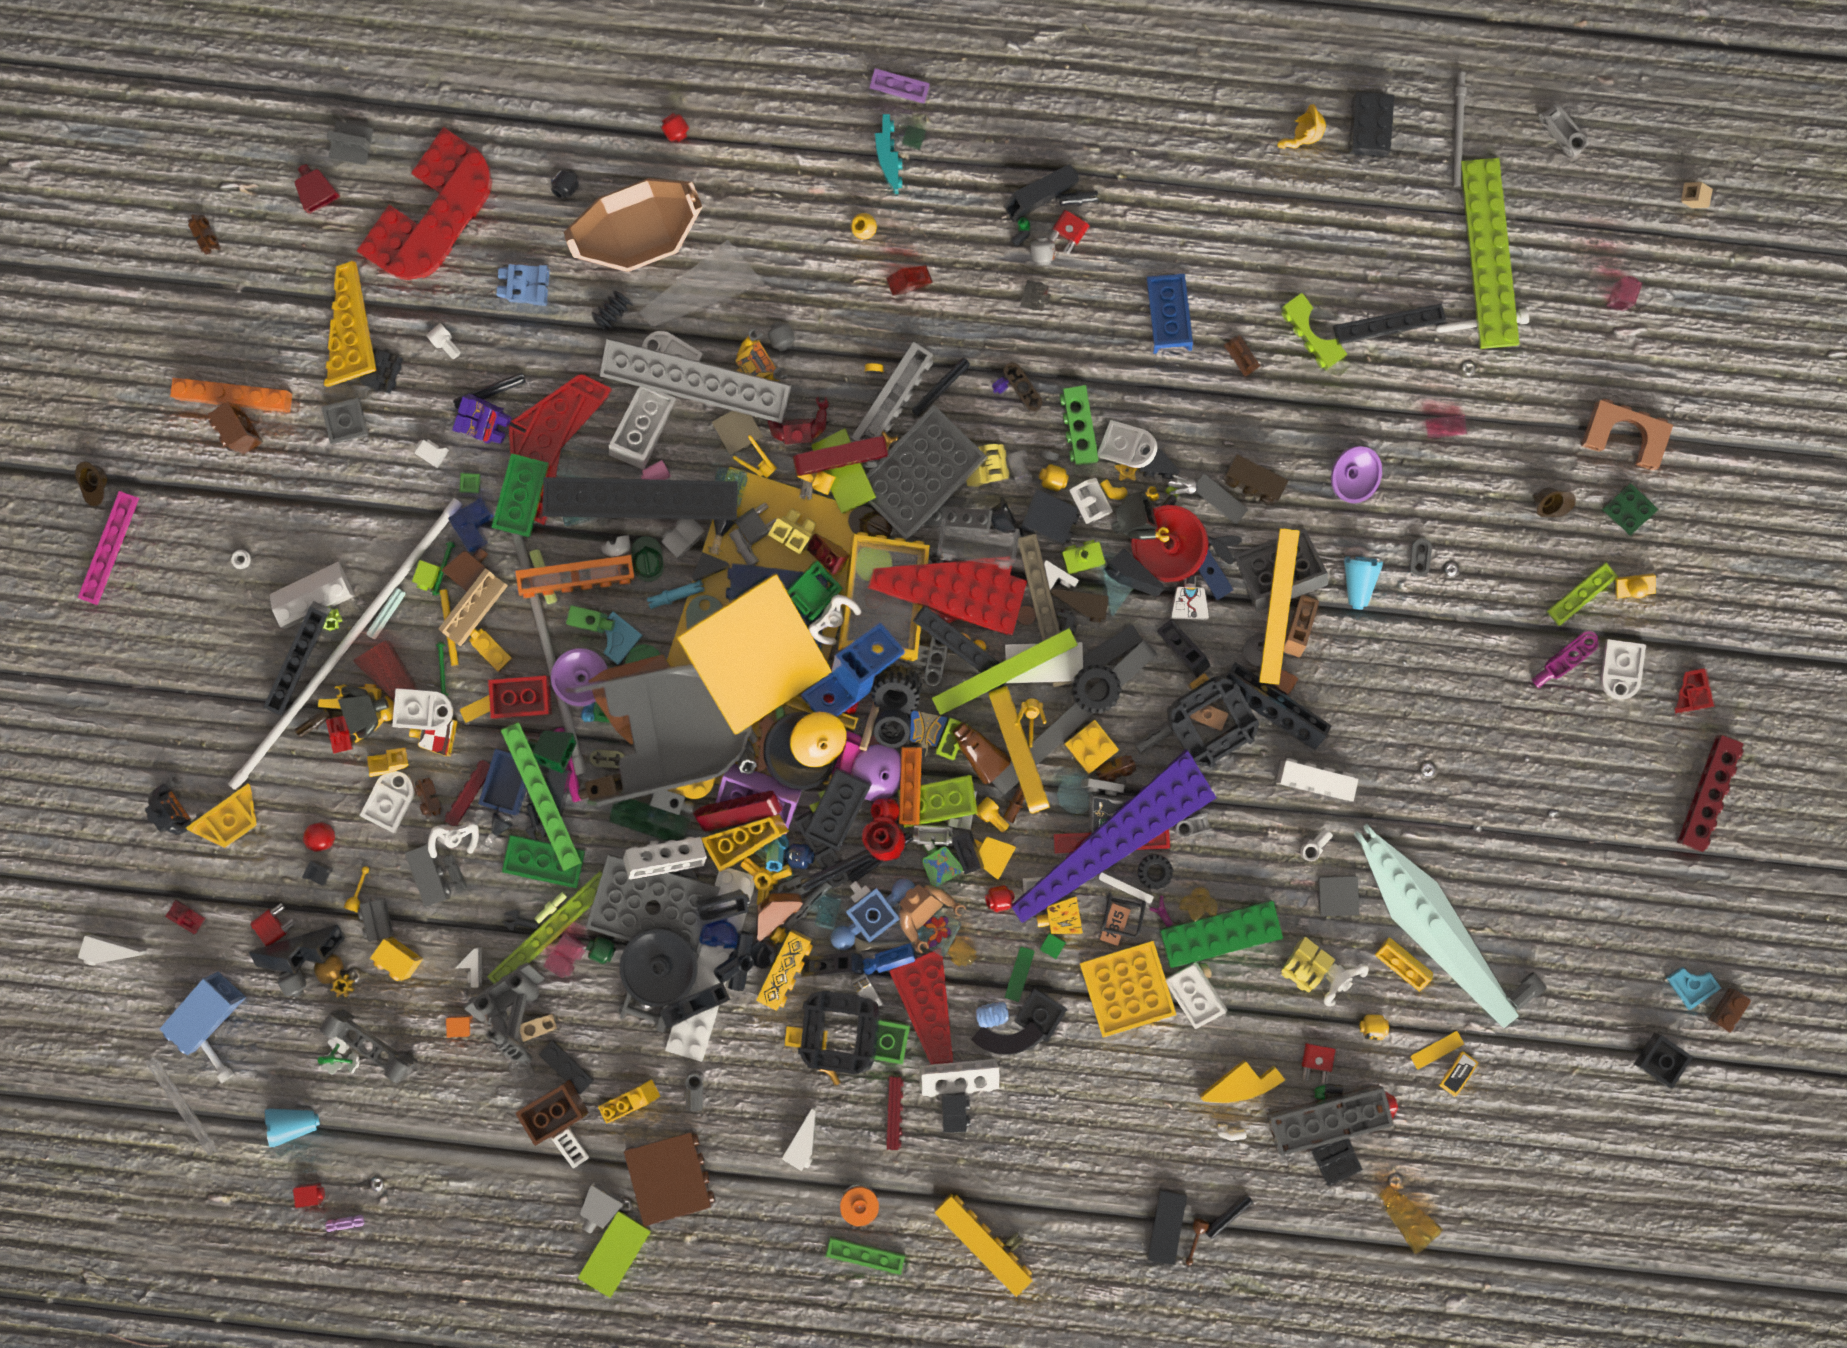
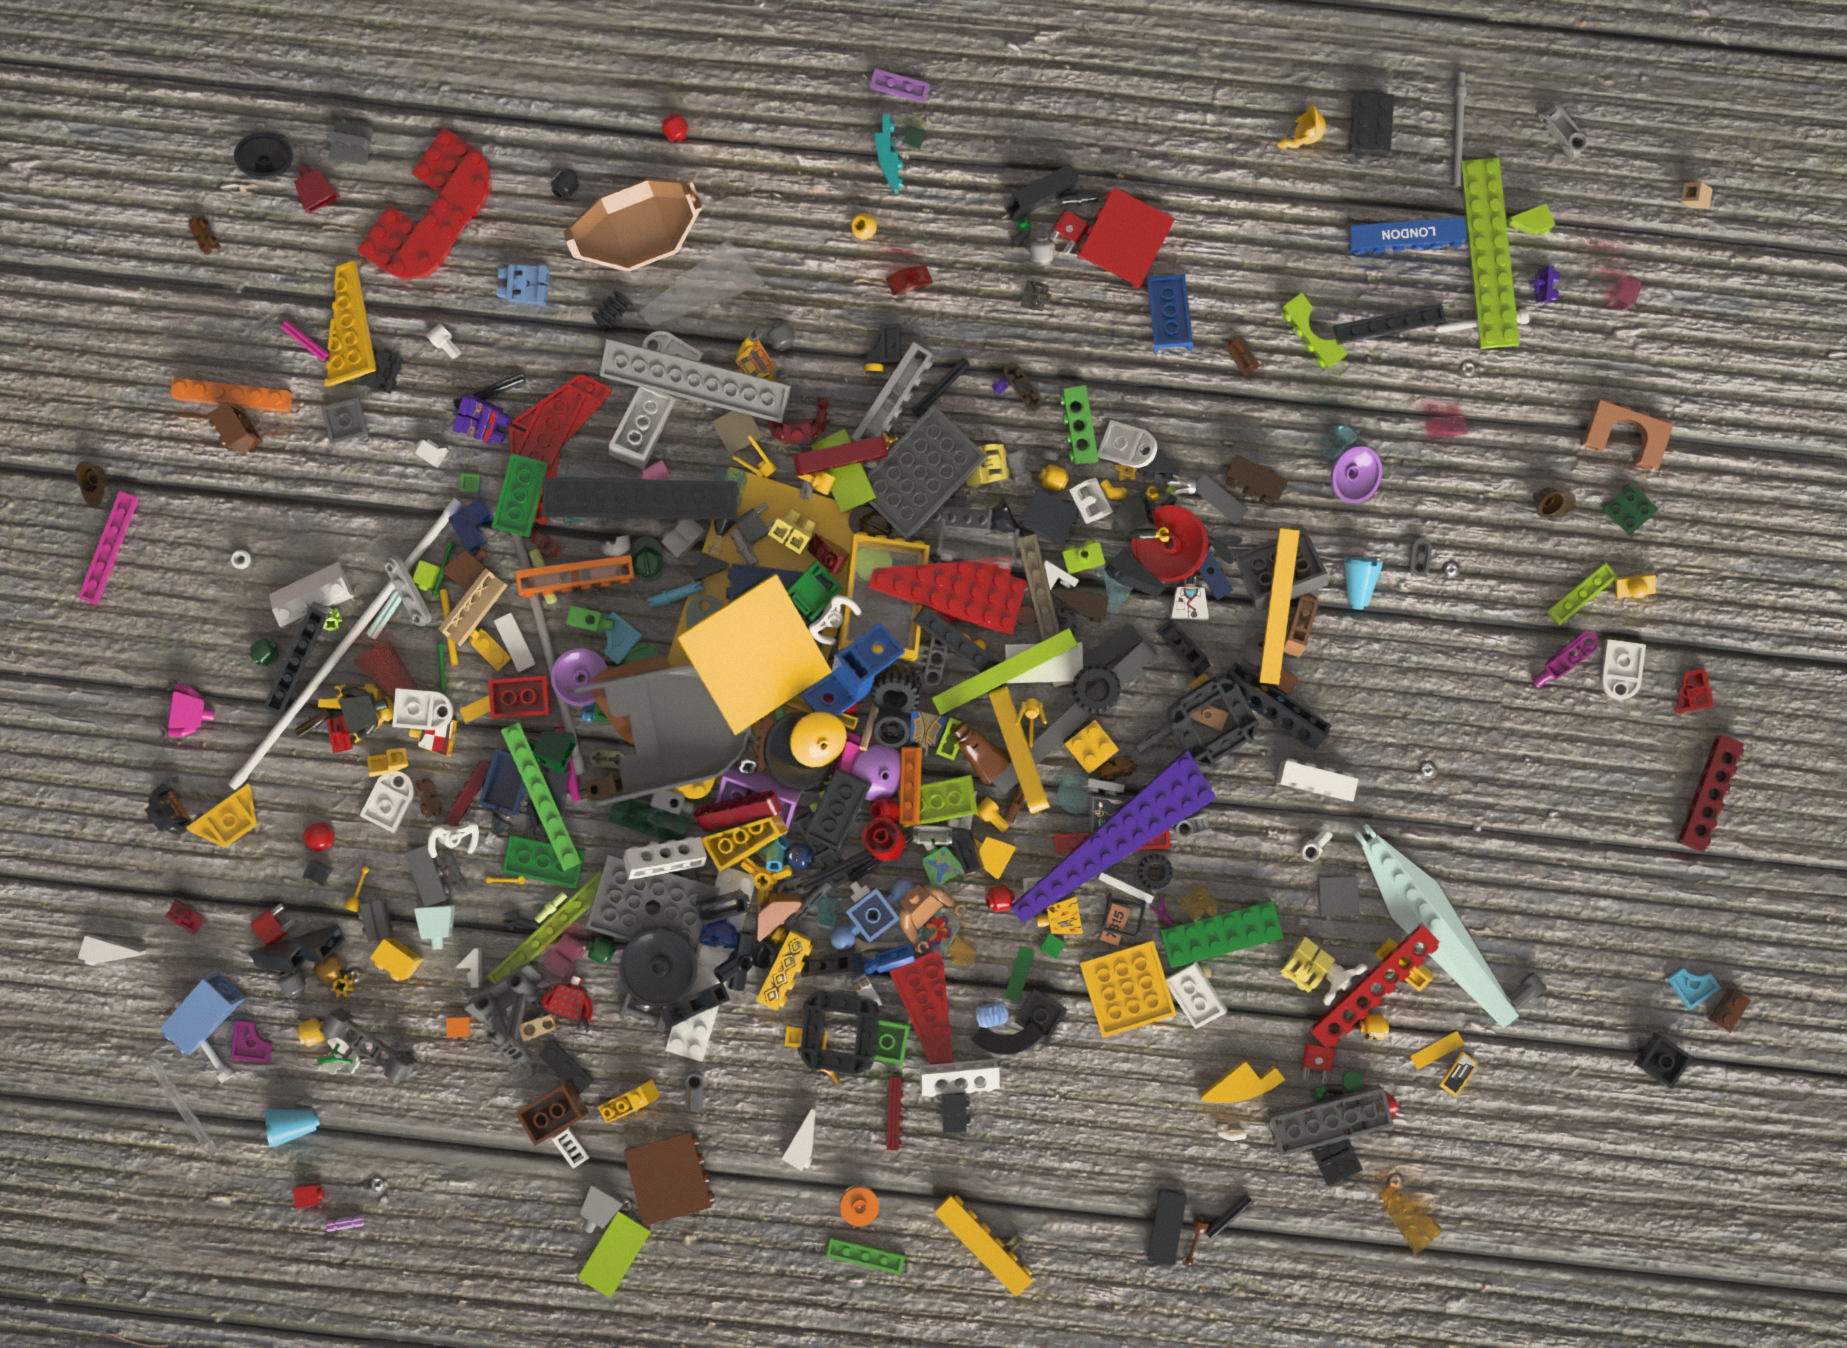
none -> dark pink torso [159,679,215,738]
none -> magenta tile [230,1019,272,1063]
none -> black dish [234,133,293,179]
none -> dark green head [249,637,279,666]
none -> dark pink axle [281,320,329,361]
none -> yellow head [296,1018,324,1046]
none -> light grey plate [384,555,431,627]
none -> light aqua torso [415,905,455,950]
none -> yellow hinge [485,876,526,884]
none -> white tile [494,613,536,673]
none -> clear red axle [527,528,561,559]
none -> red torso [532,975,593,1033]
none -> black wing [864,324,902,365]
none -> red panel [1077,188,1175,290]
none -> red brick [1309,923,1440,1049]
none -> clear light blue hinge [1320,424,1360,459]
none -> green tile [1342,1070,1363,1091]
none -> blue brick [1347,217,1467,255]
none -> lime slope [1507,203,1555,236]
none -> dark purple hips [1529,266,1560,304]

